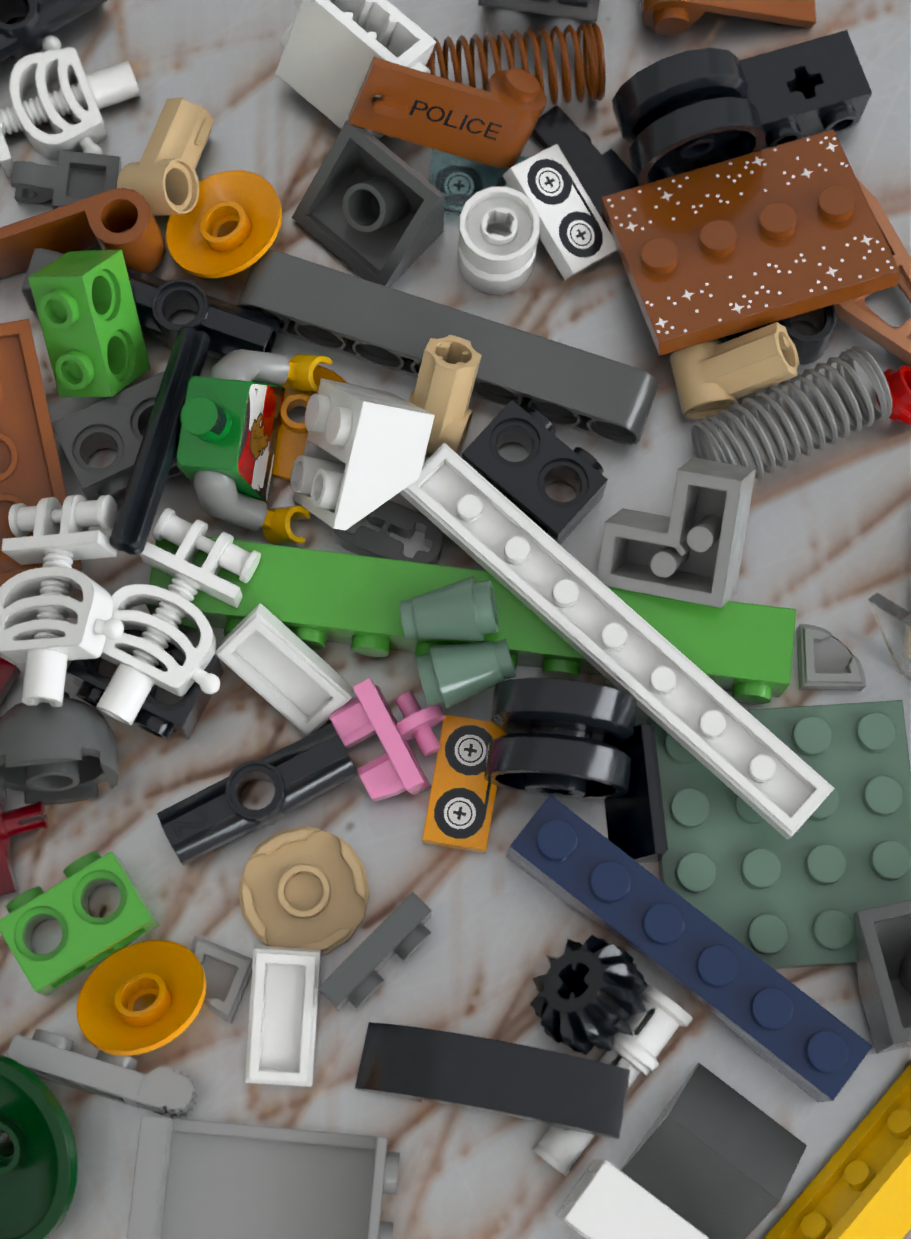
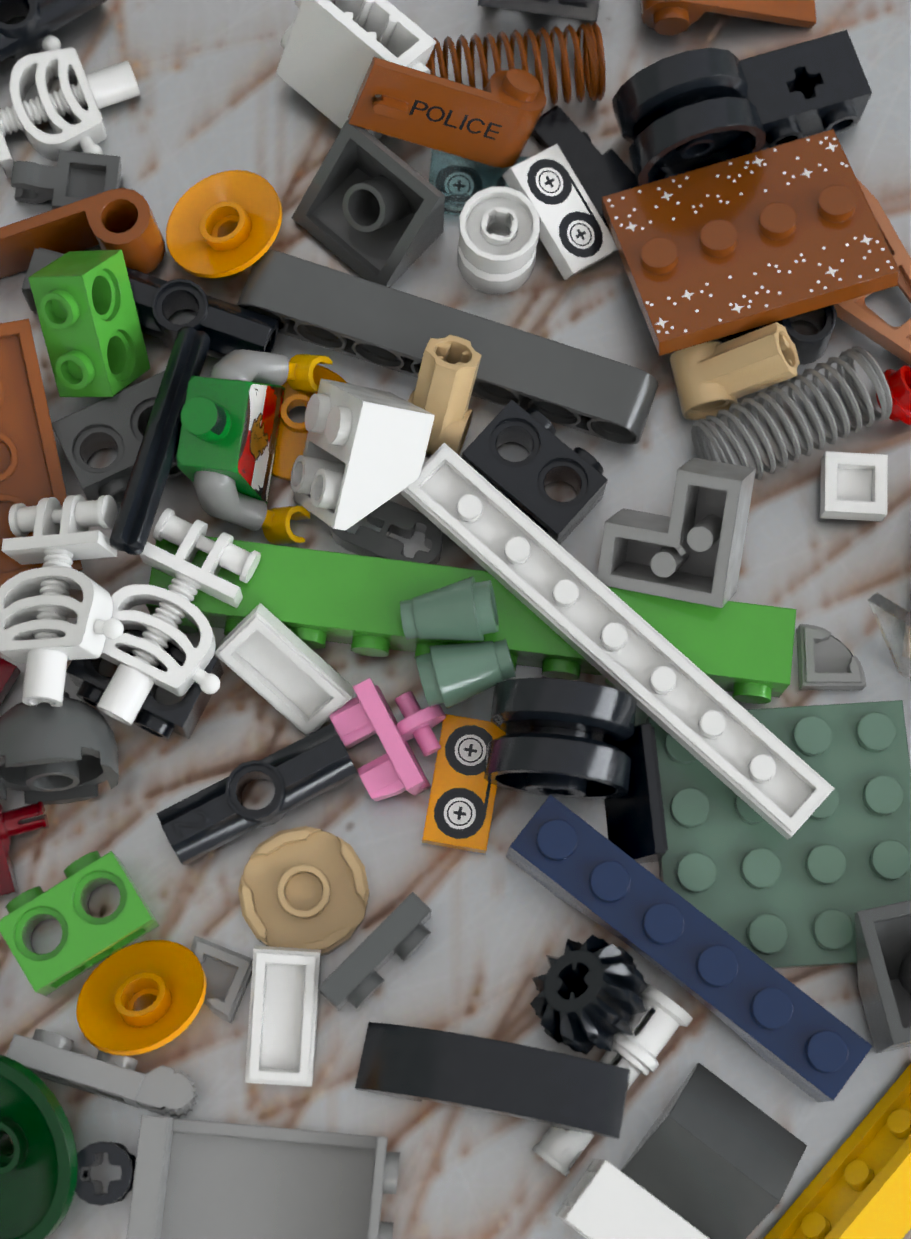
tan piece [117,97,215,216] -> none
none -> black bush [75,1141,136,1206]
none -> white plate [820,451,888,522]

